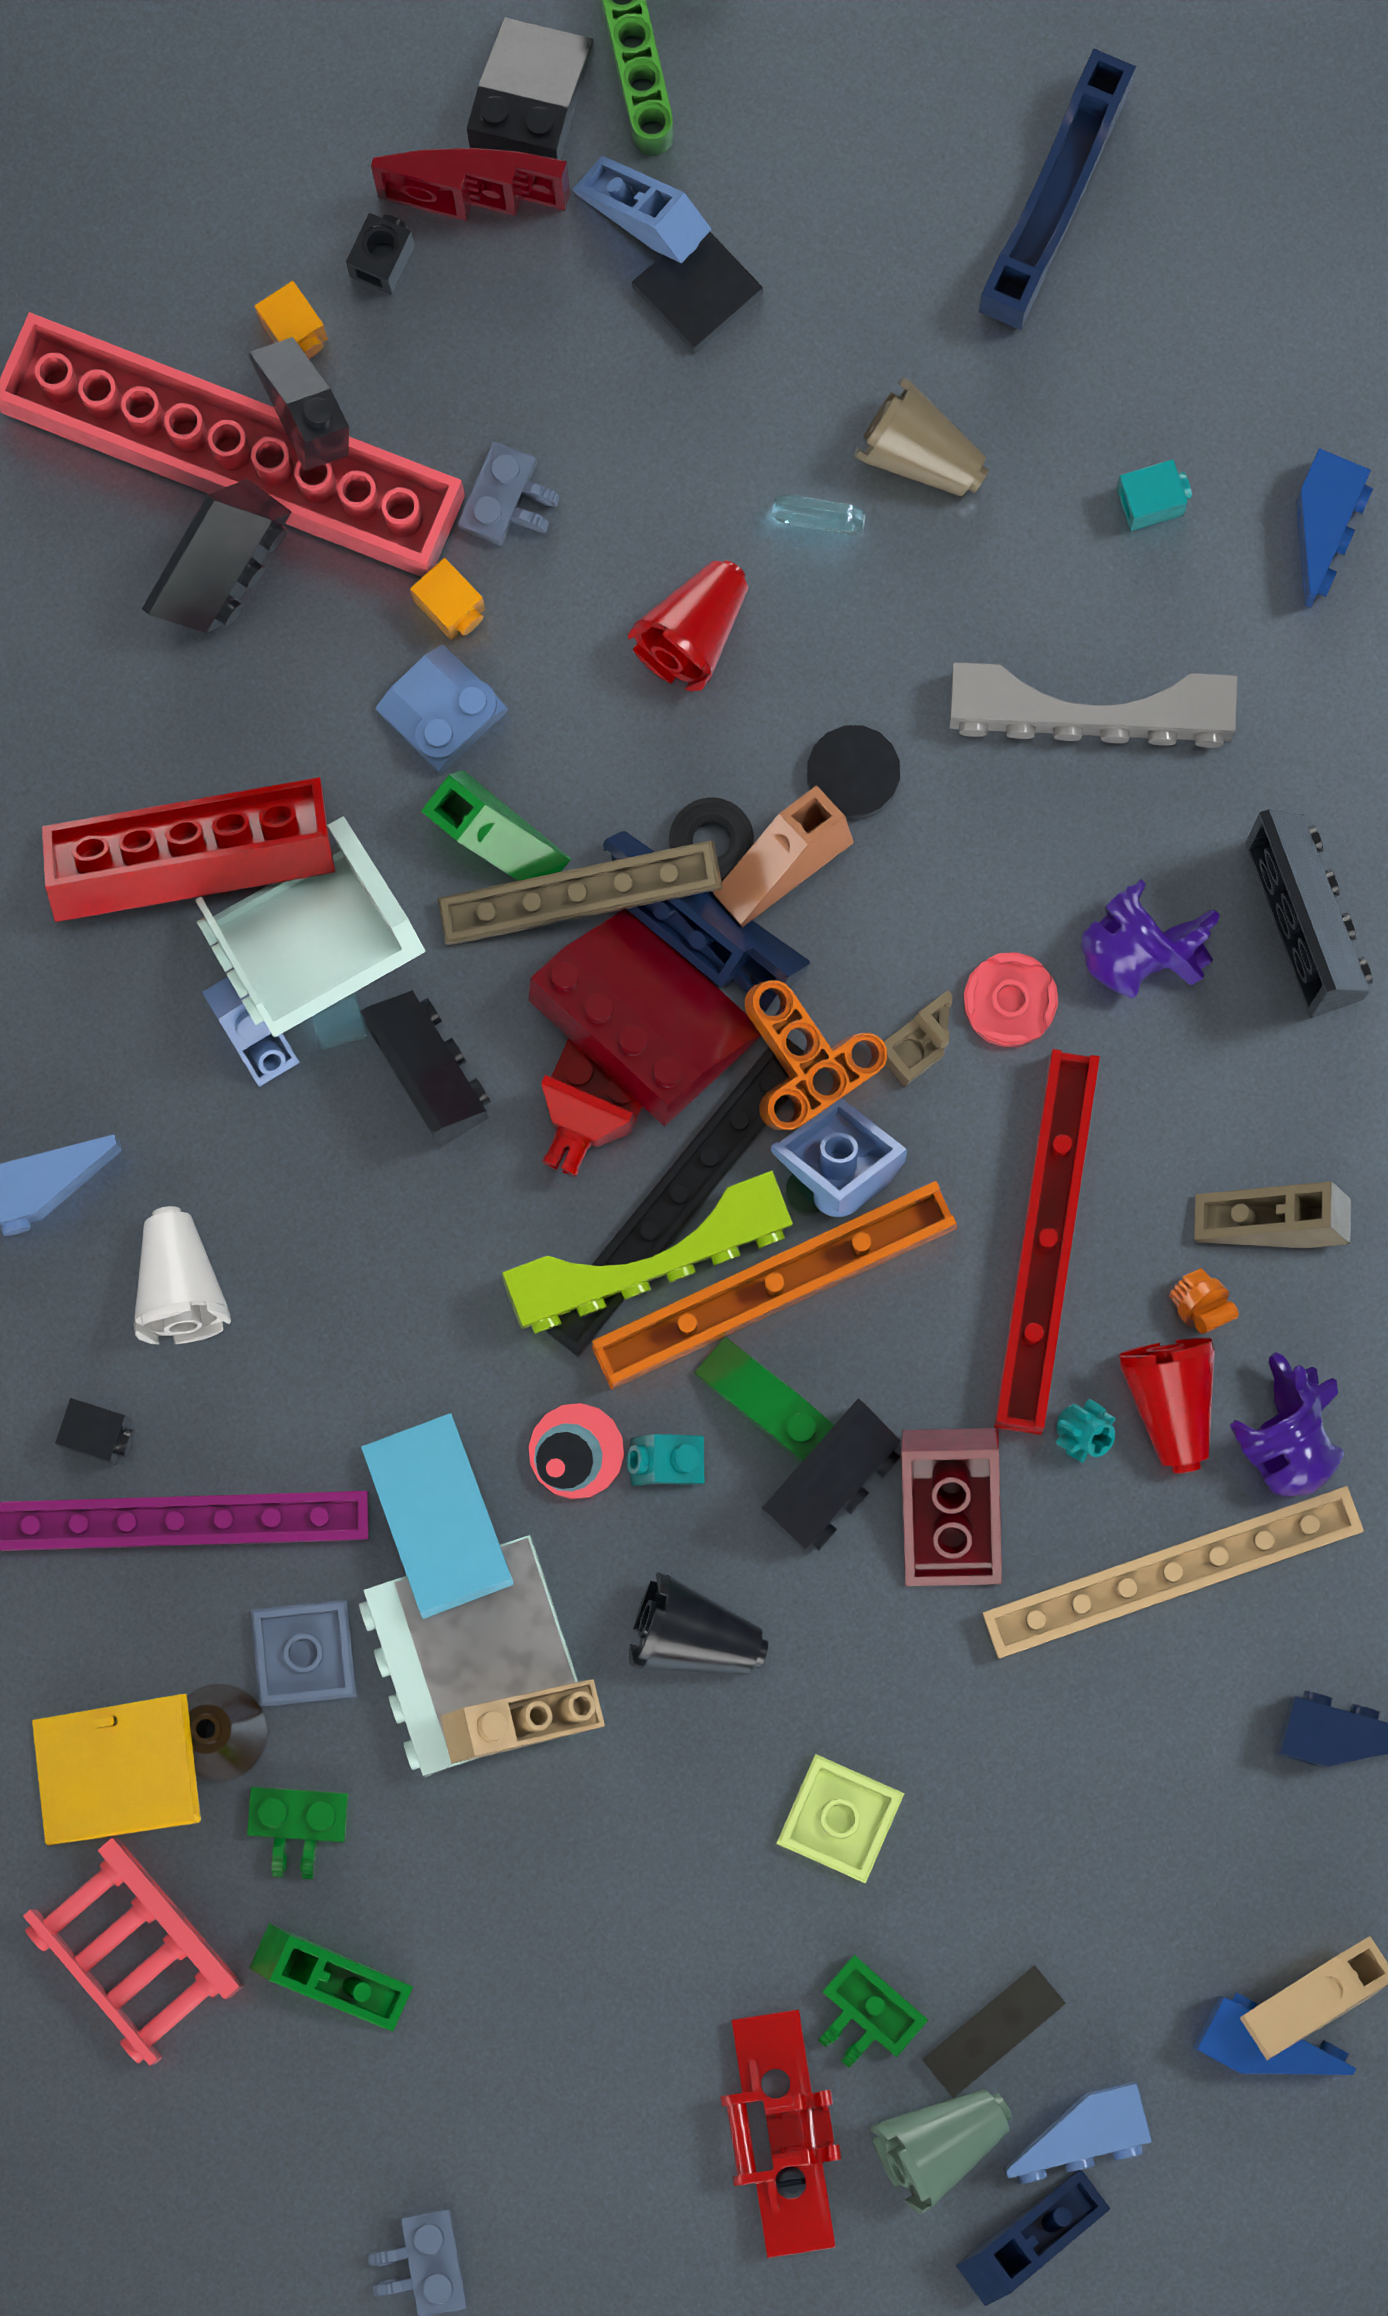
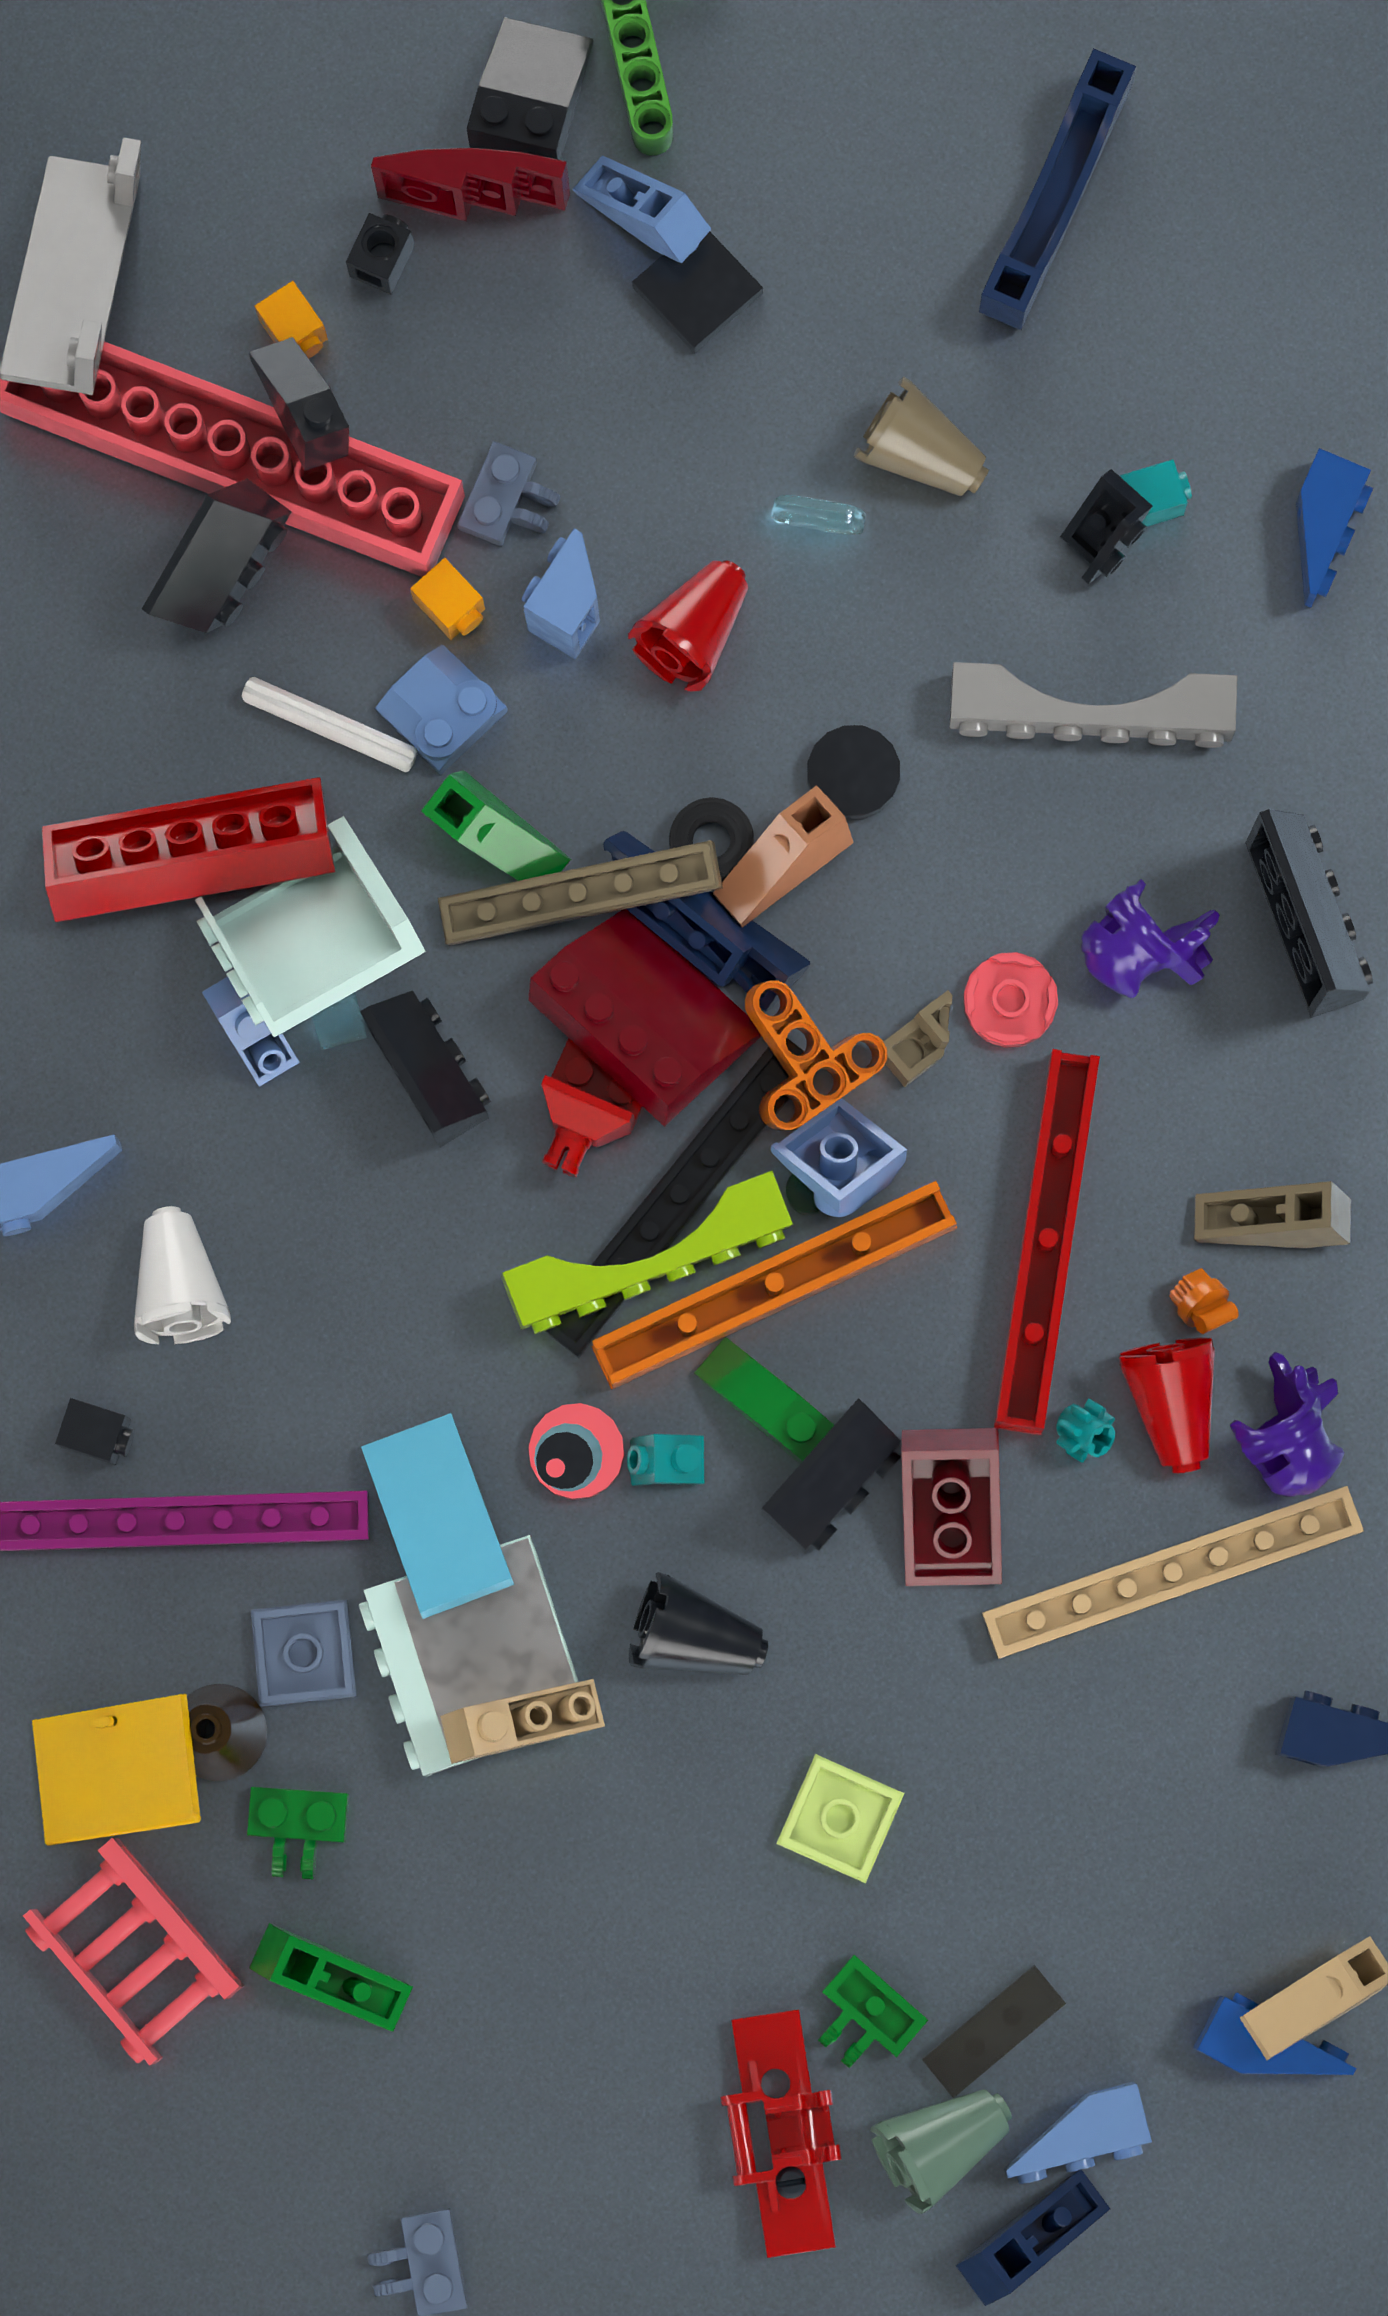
none -> light grey bracket [0,138,141,395]
none -> white axle [242,677,417,772]
none -> medium blue slope [522,528,600,659]
none -> black bracket [1060,469,1153,584]

